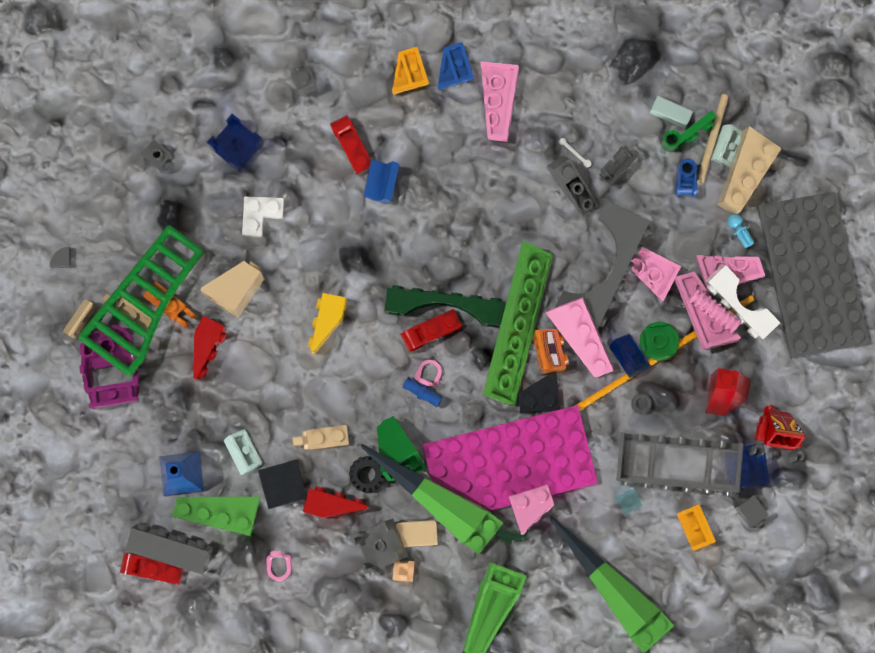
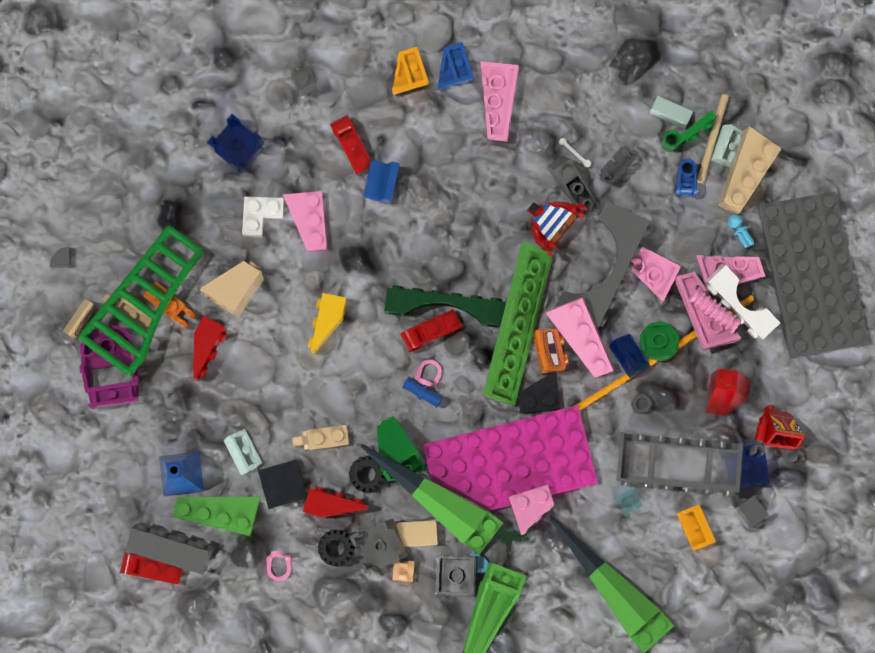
dark grey brick [141,139,174,173] -> none
none -> bright pink wing [283,191,327,252]
none -> black tyre [318,529,355,566]
none -> tile [435,555,478,597]
none -> medium azure tile [470,553,489,573]
none -> torso [527,201,588,256]

